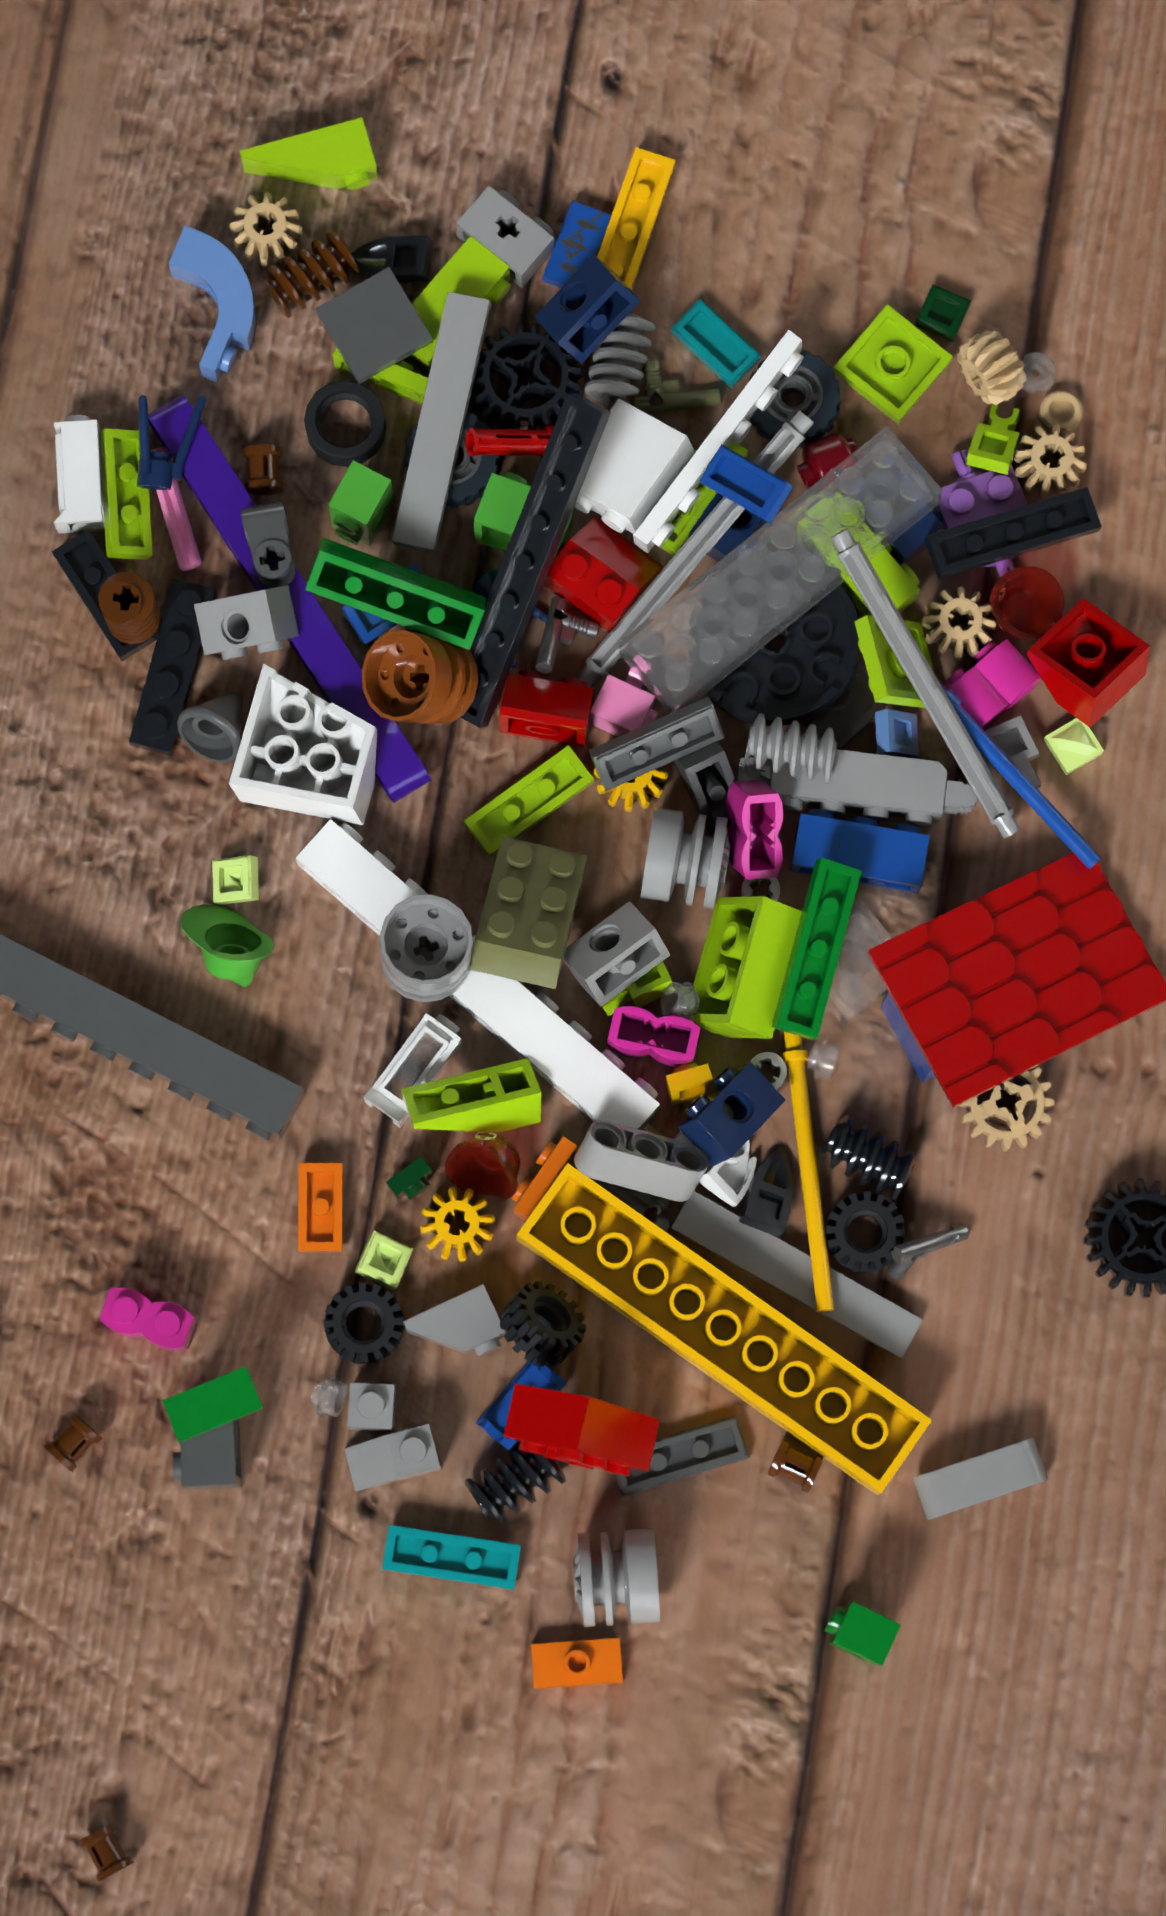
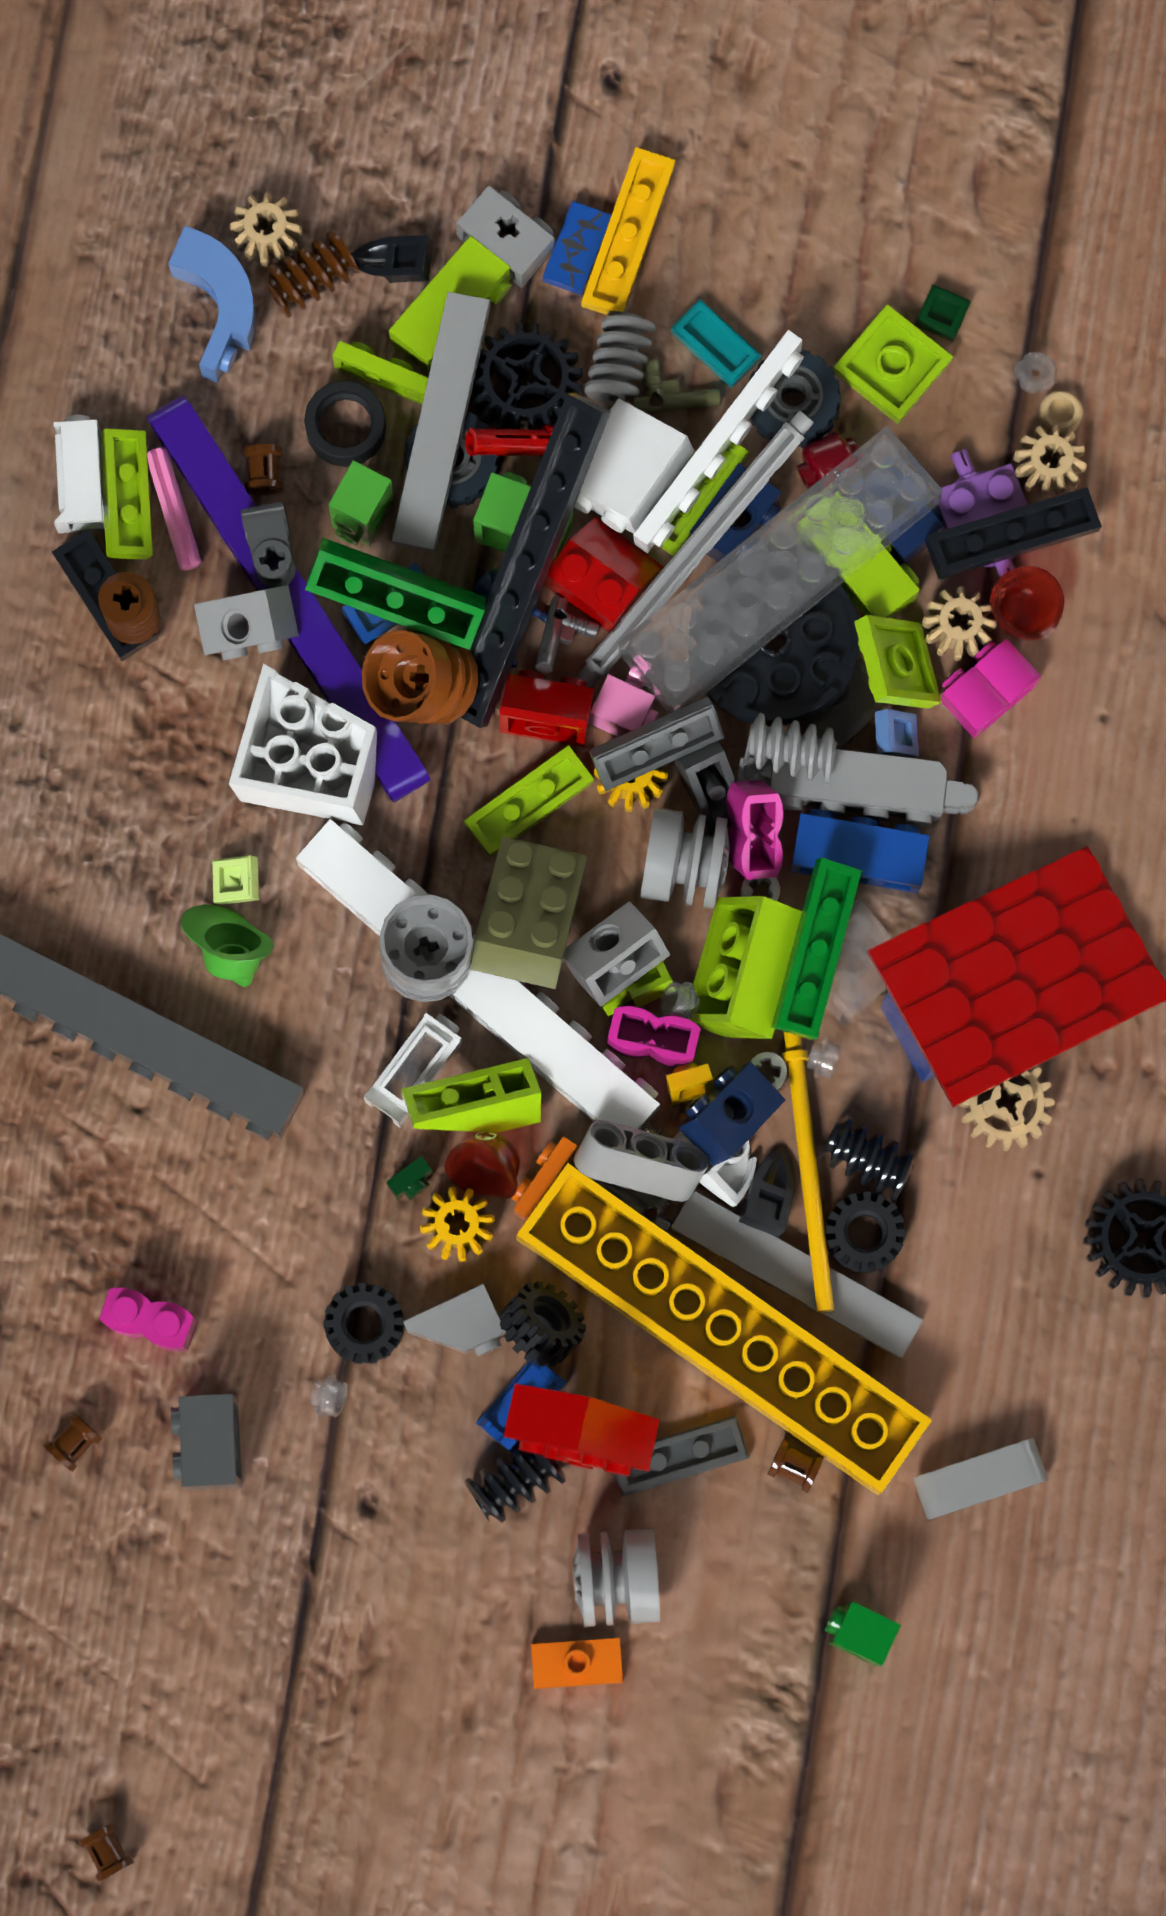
black plate [129,579,216,756] -> none
dark blue plant [137,395,207,490] -> none
green tile [162,1366,264,1443] -> none
dark grey hat [177,692,243,763] -> none
lime slope [240,117,378,190] -> none
orange plate [298,1163,343,1252] -> none
dark grey tile [315,267,433,384] -> none
light grey slope [345,1424,441,1492] -> none
light grey brick [347,1382,396,1432] -> none
yellowish green tile [354,1230,413,1291] -> none
teal plate [382,1525,521,1590] -> none
dark blue brick [535,254,641,363] -> none
blue tile [699,444,793,524] -> none
light grey piece [831,528,1020,838] -> none
flat silver hose [888,1223,969,1280] -> none
blue bar [939,682,1101,869] -> none
tan gear [957,330,1026,405] -> none
lime plate [966,403,1020,475] -> none
light grey plate [985,715,1040,787] -> none
red slope [1027,598,1150,728] -> none
yellowish green tile [1043,718,1104,775] -> none

